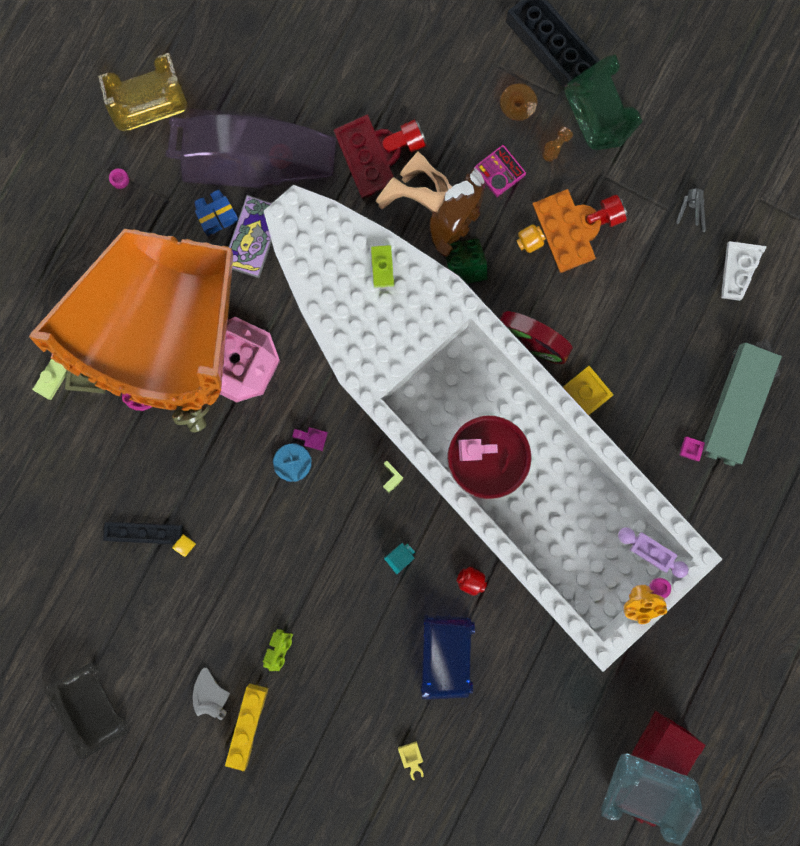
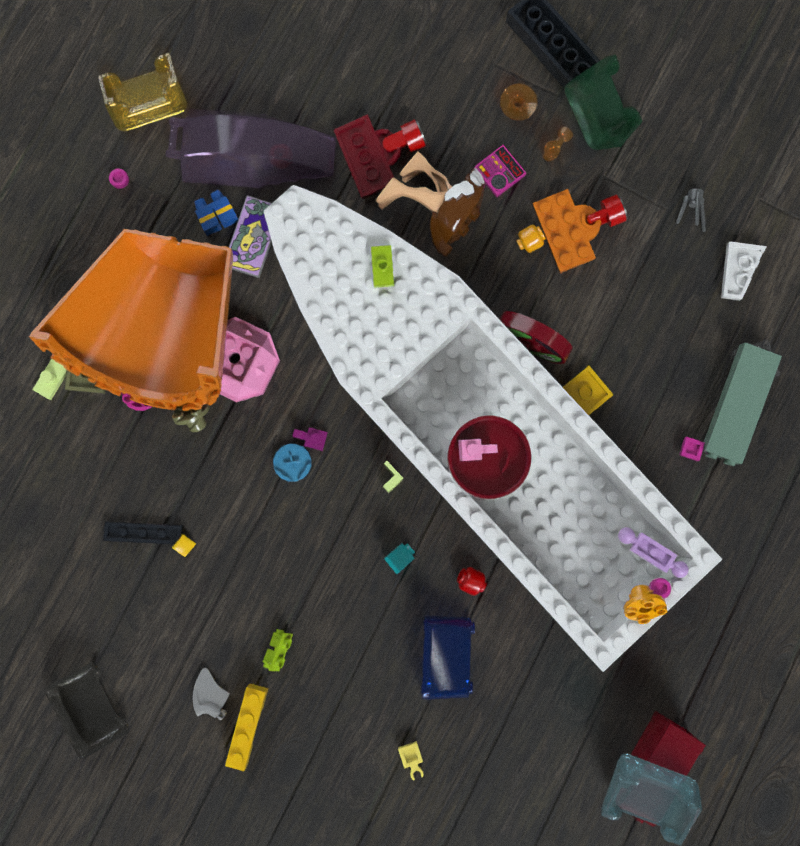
dark green bracket [445,238,487,284] -> none

